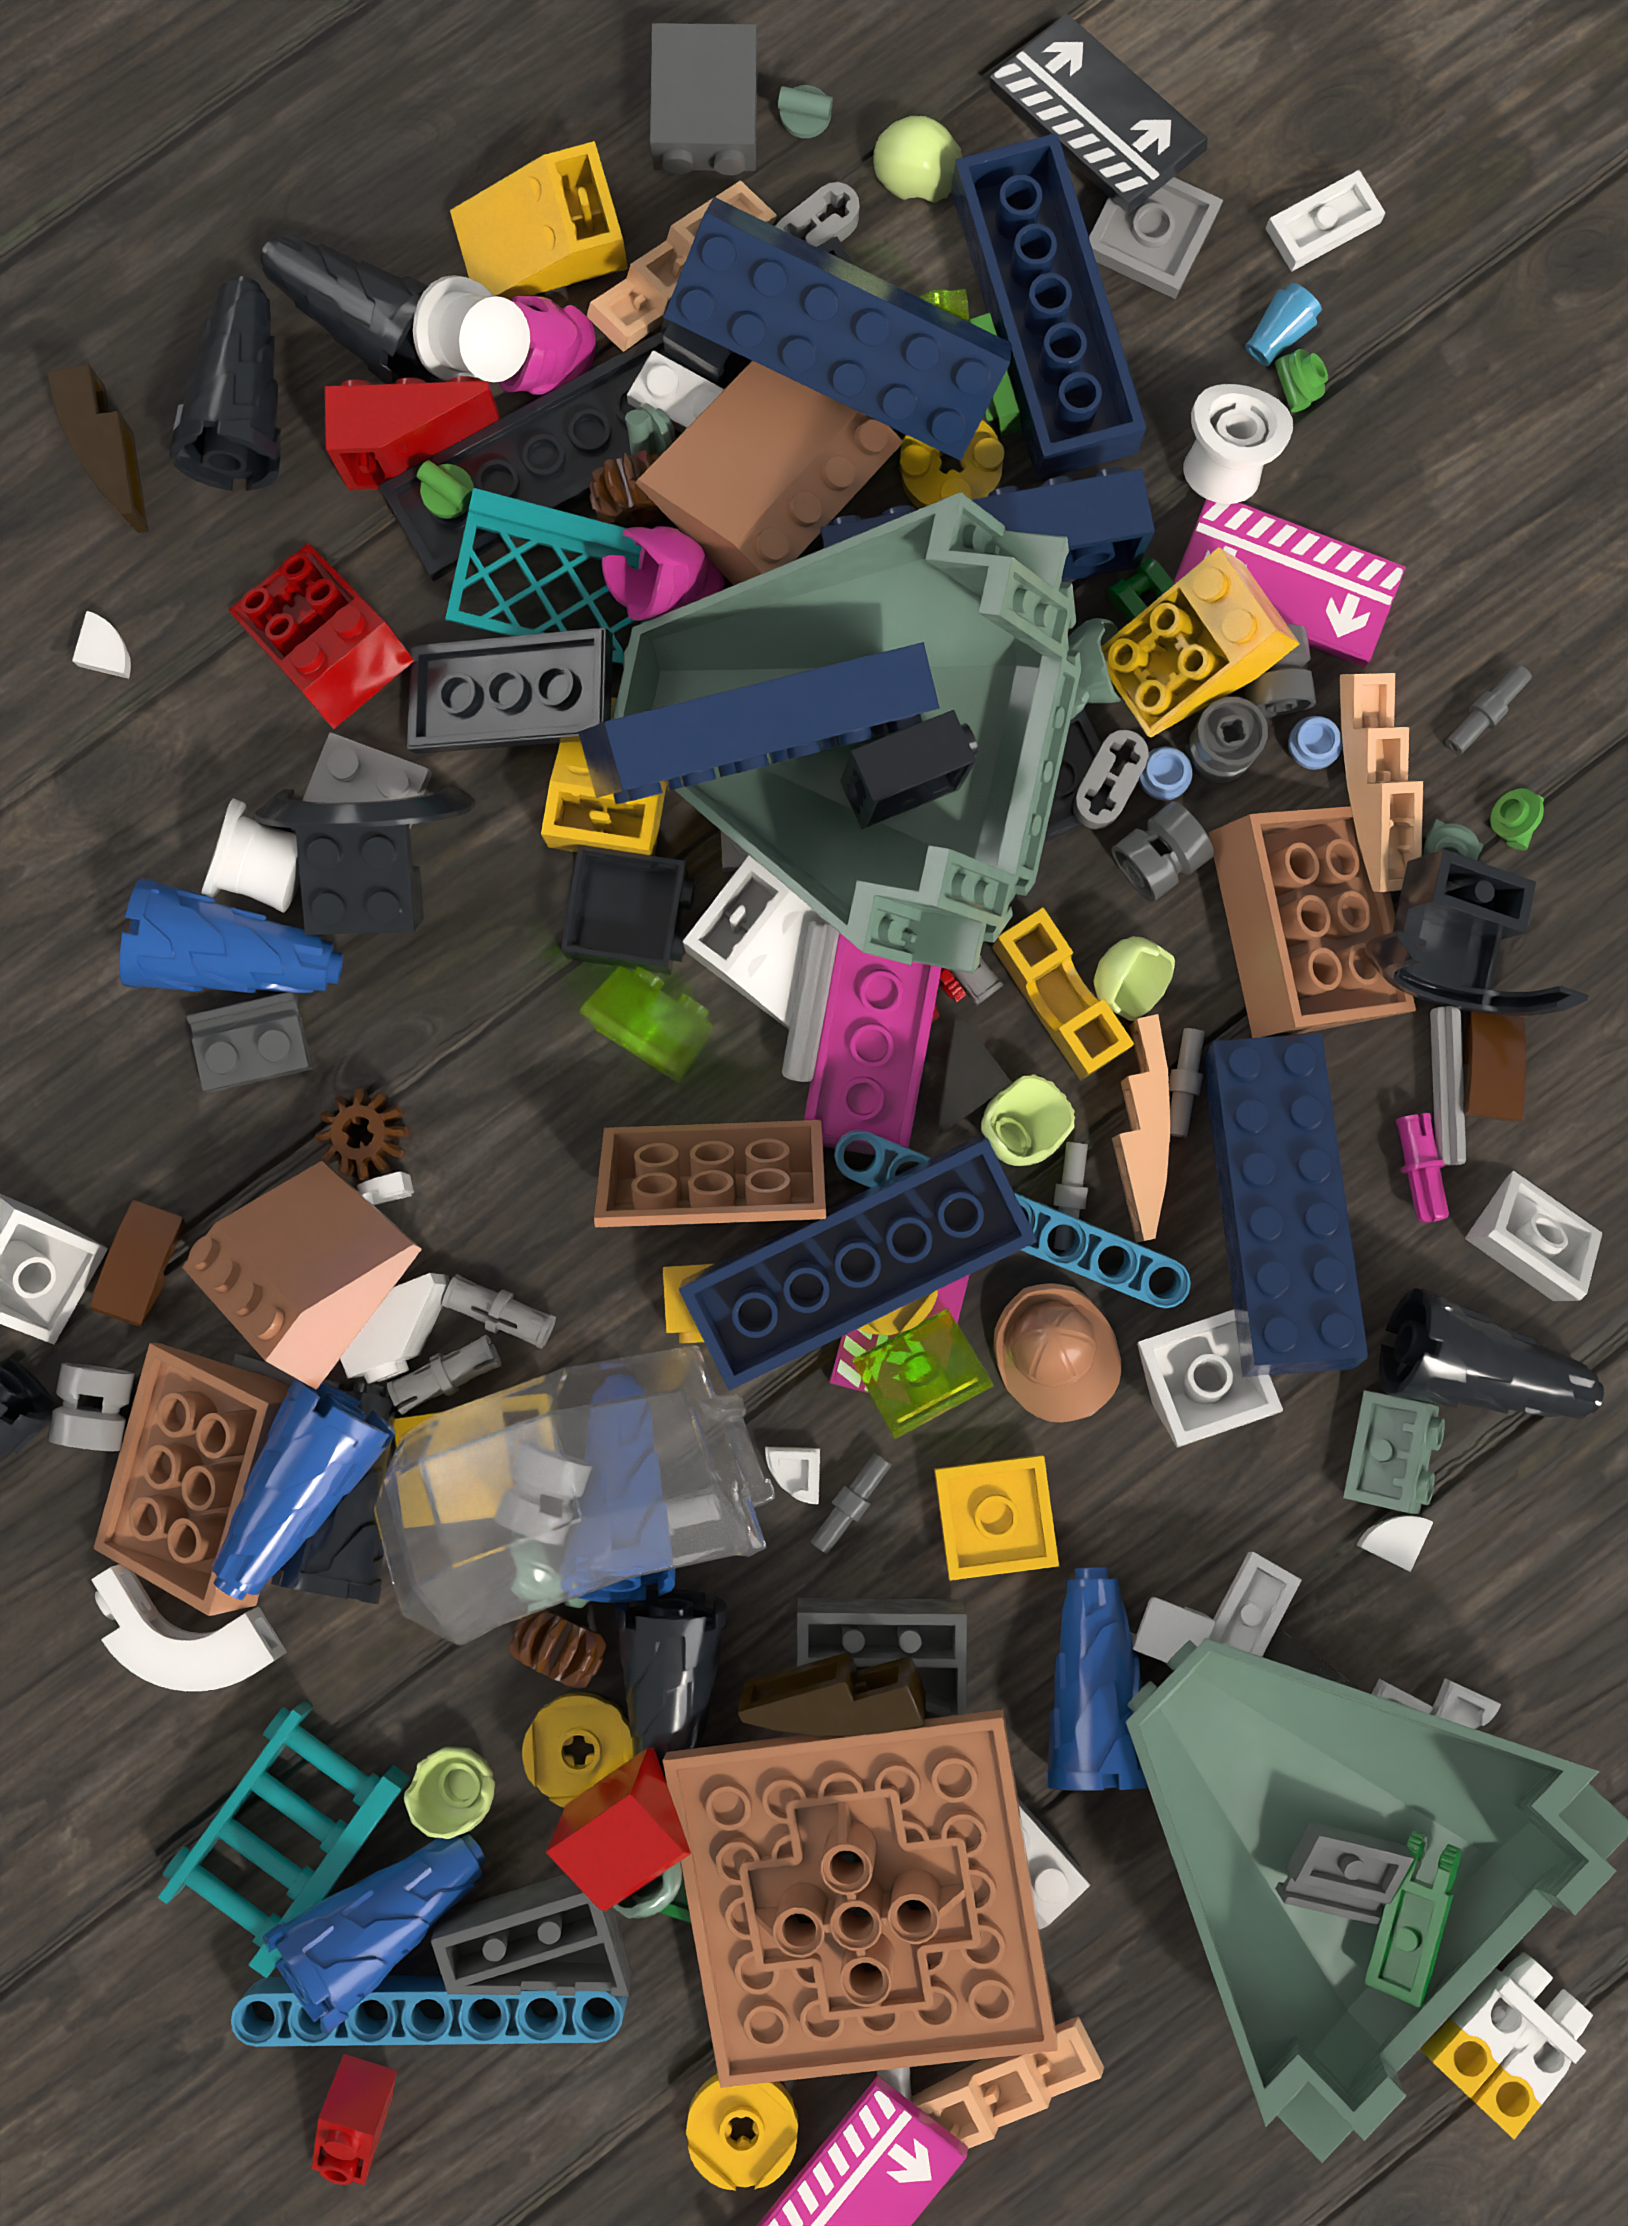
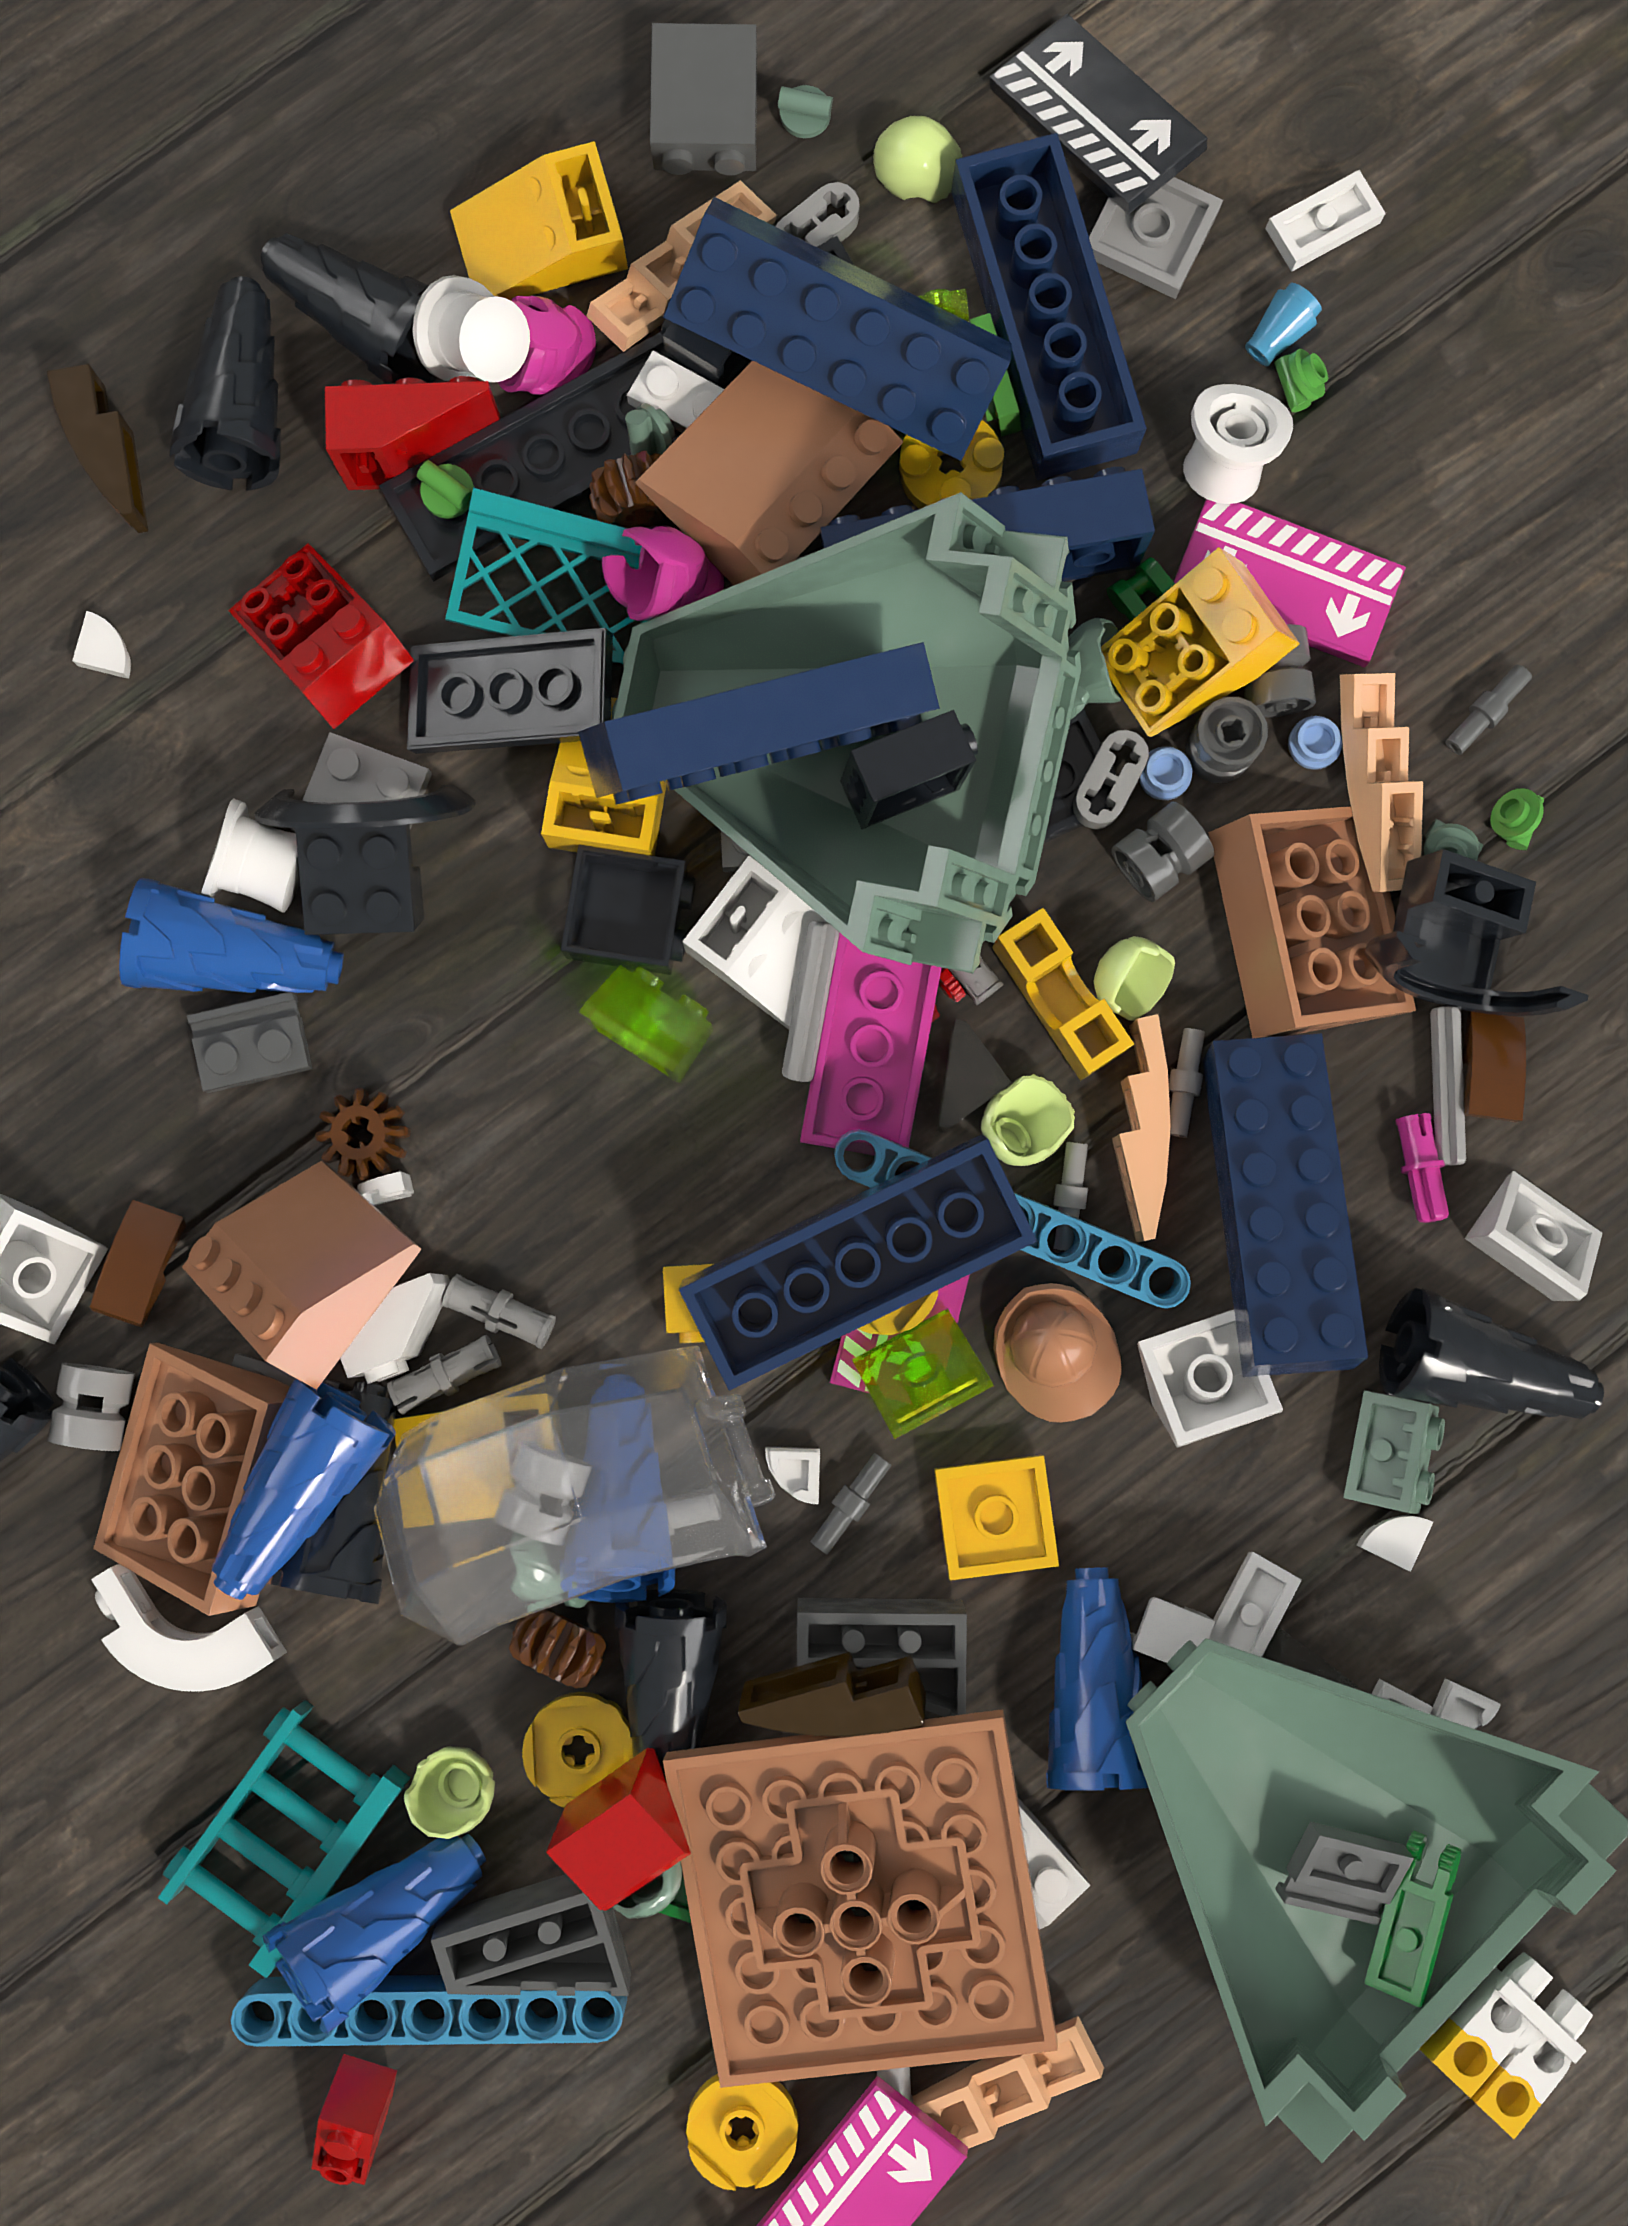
nougat slope [594,1120,826,1227] -> none

